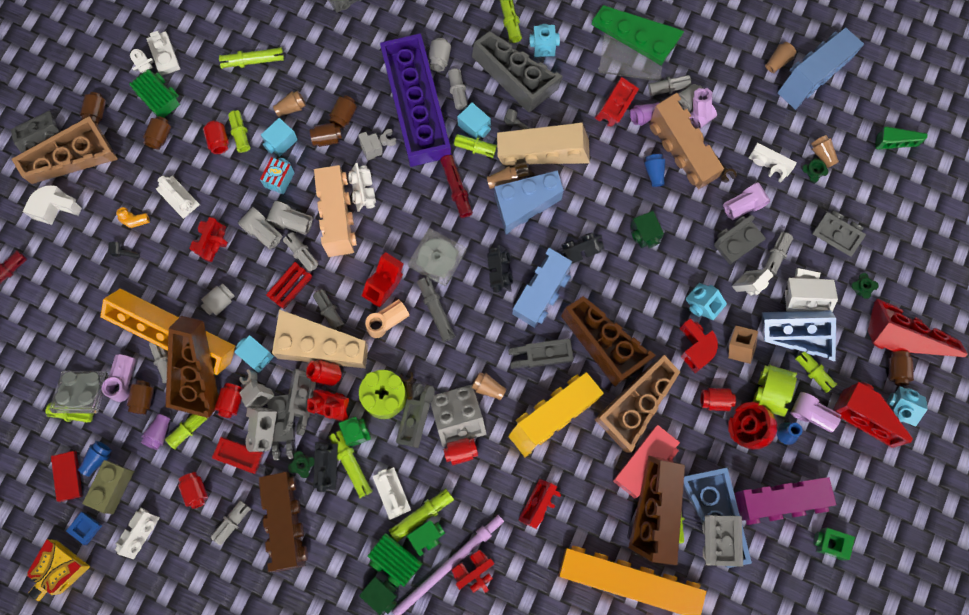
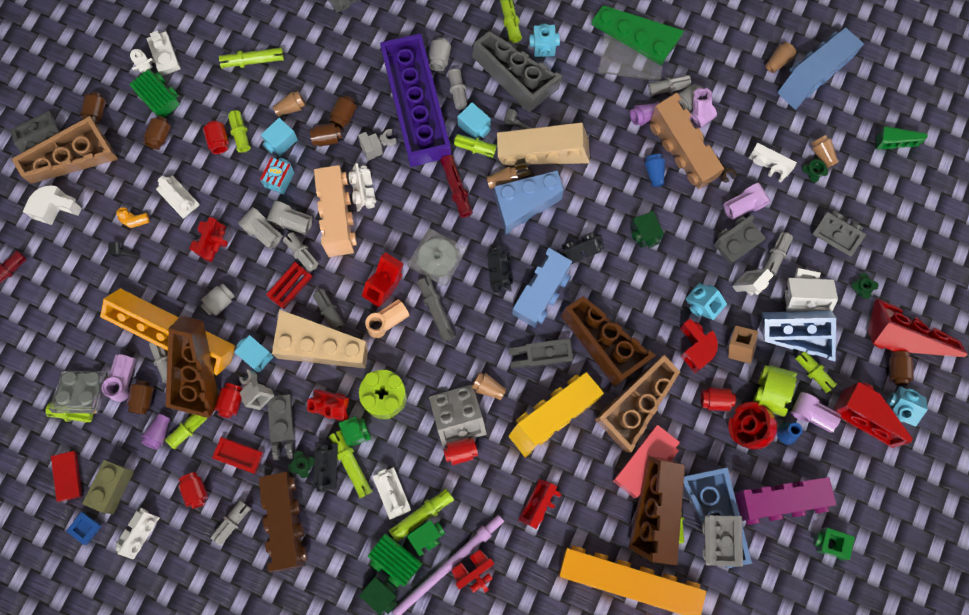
torso [27,539,90,601] -> none
blue cone [78,441,111,477] -> none
light grey leg [246,407,277,452] -> none
dark grey hinge [283,369,316,436] -> none
red brick [306,360,342,386] -> none
dark grey hinge [396,383,435,448] -> none
dark brown hand [400,371,414,400] -> none
red hinge [595,77,639,127] -> none

